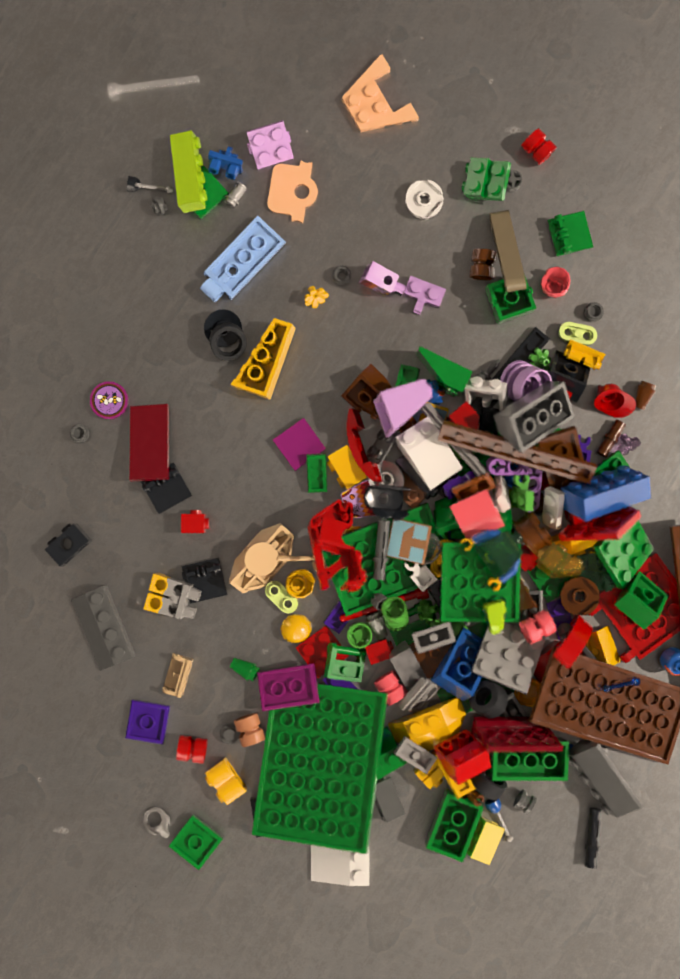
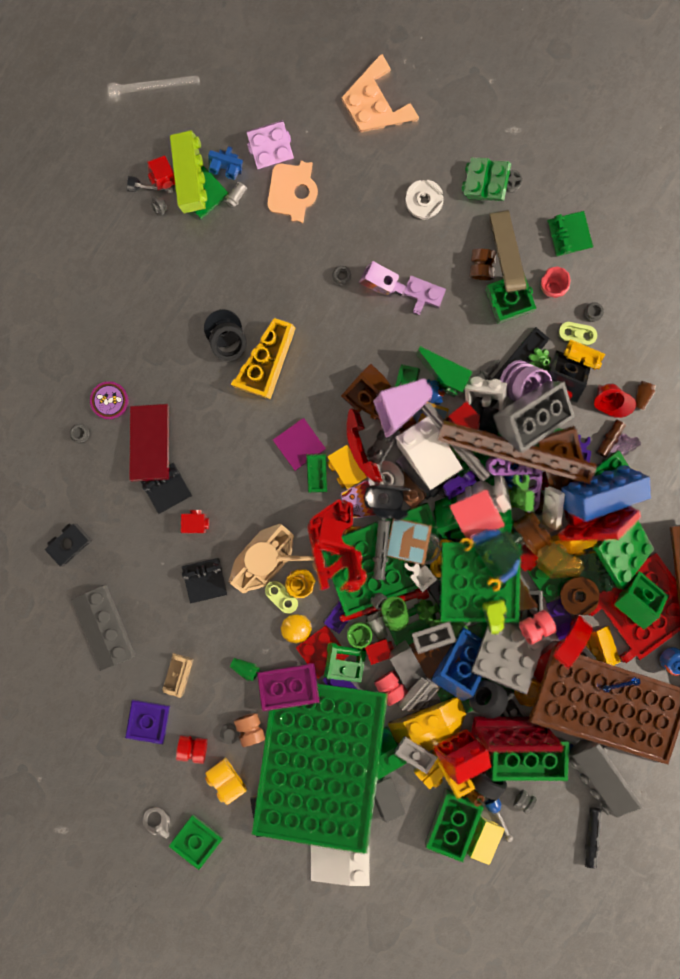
light grey hips [144,572,202,619] -> none
light blue hinge [200,216,286,302] -> none
yellow plant [304,286,328,308] -> none
dark orange slope [451,472,496,502] -> none
red wheel [521,128,557,165] -> none
dark grey hinge [557,623,571,639] -> none
none -> red brick [147,155,175,190]

